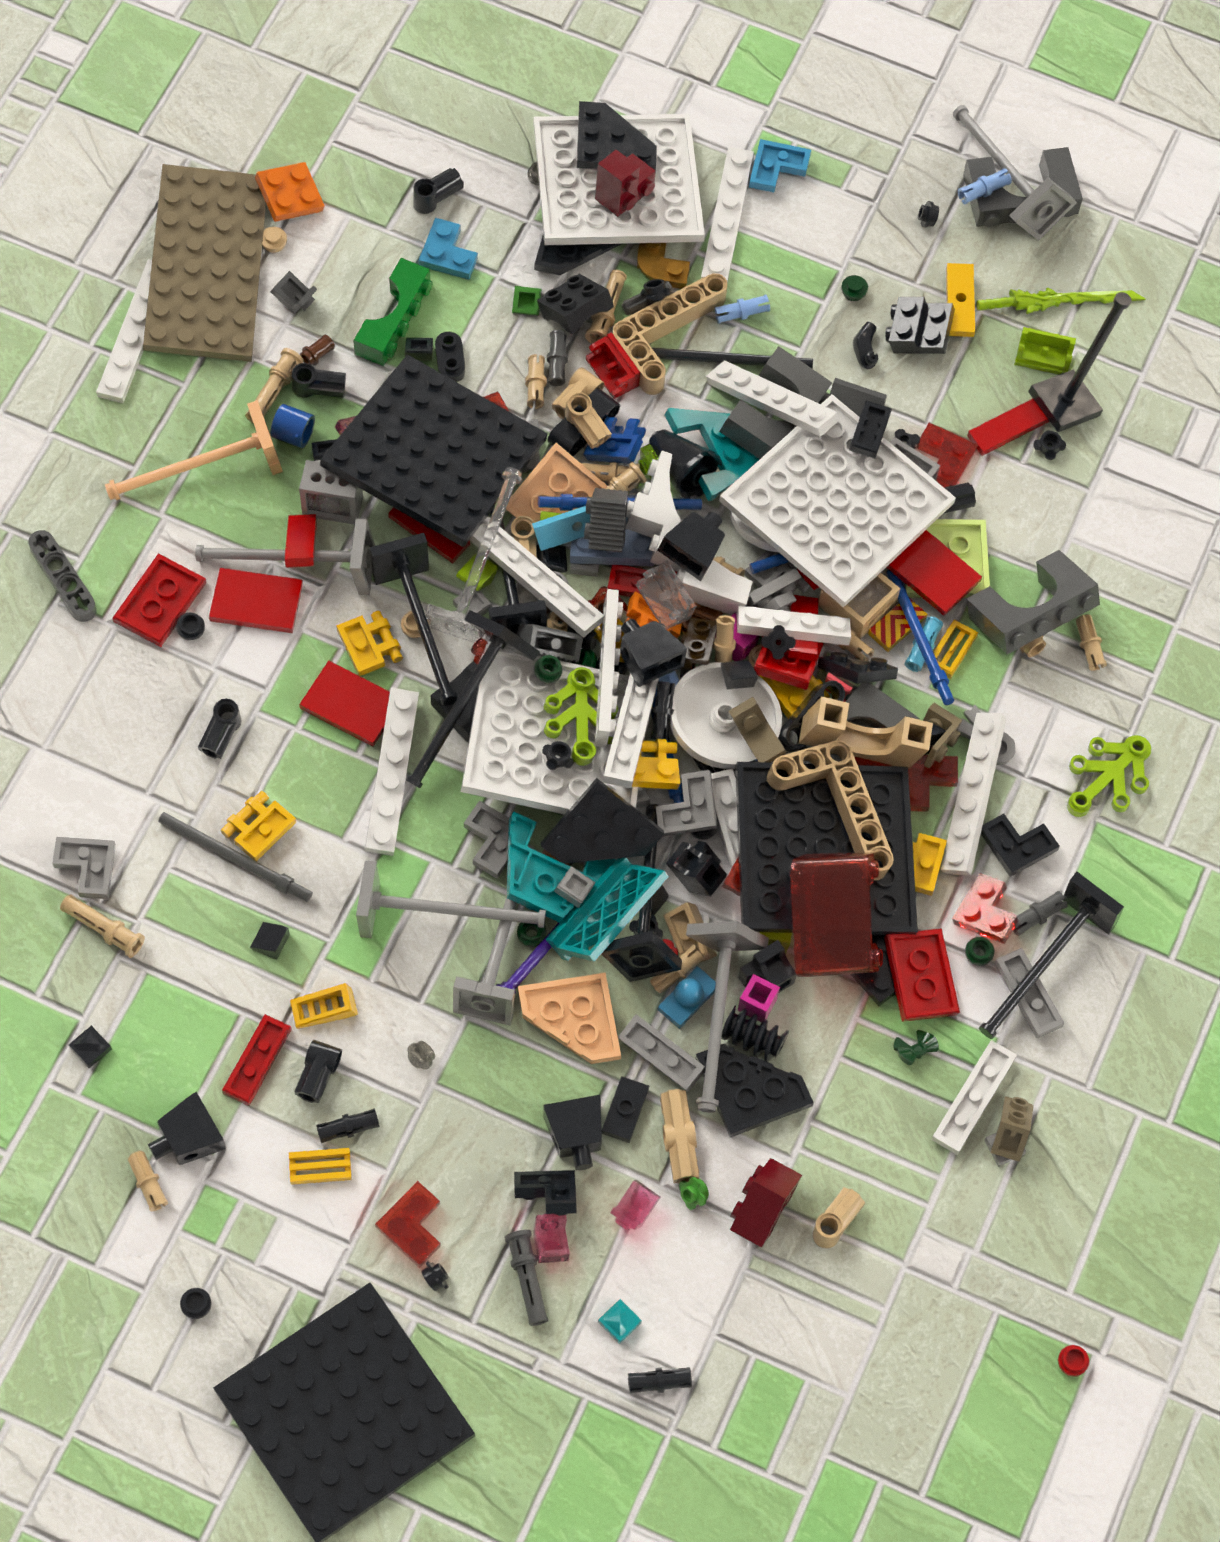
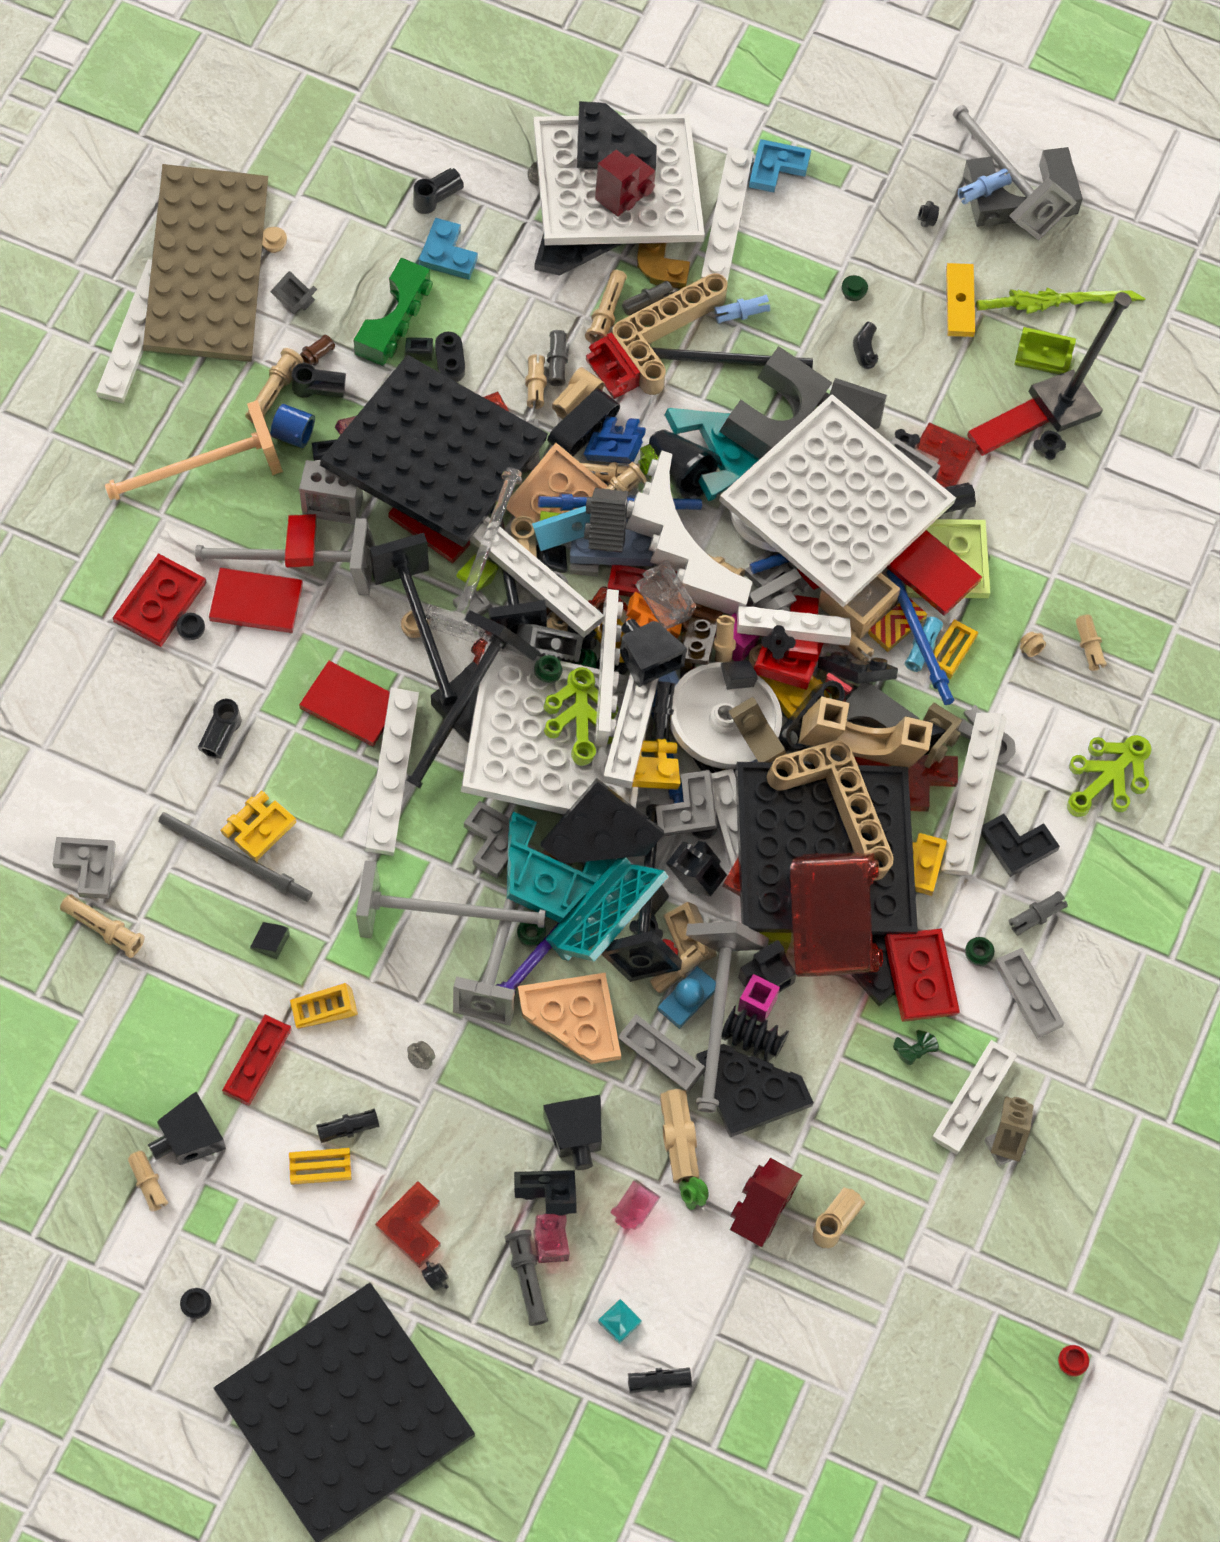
dark grey beam [28,530,96,622] -> none
black tile [69,1025,112,1068] -> none
orange plate [255,162,325,222] -> none
black piece [295,1040,342,1103] -> none
yellow plate [336,611,403,676] -> none
bright green slope [512,286,542,316] -> none
black brick [537,273,614,334] -> none
black plate [542,741,574,770] -> none
light grey tile [554,866,595,908] -> none
tan piece [565,392,612,449] -> none
black plate [602,1076,650,1143] -> none
black plate [641,279,671,302] -> none
black torso [657,512,725,581] -> none
white plate [706,360,839,437] -> none
black plate [849,400,892,459] -> none
plate [885,297,955,354] -> none
clear red plate [952,873,1019,944] -> none
dark grey arch [967,550,1100,654] -> none
black tile [979,872,1124,1039] -> none

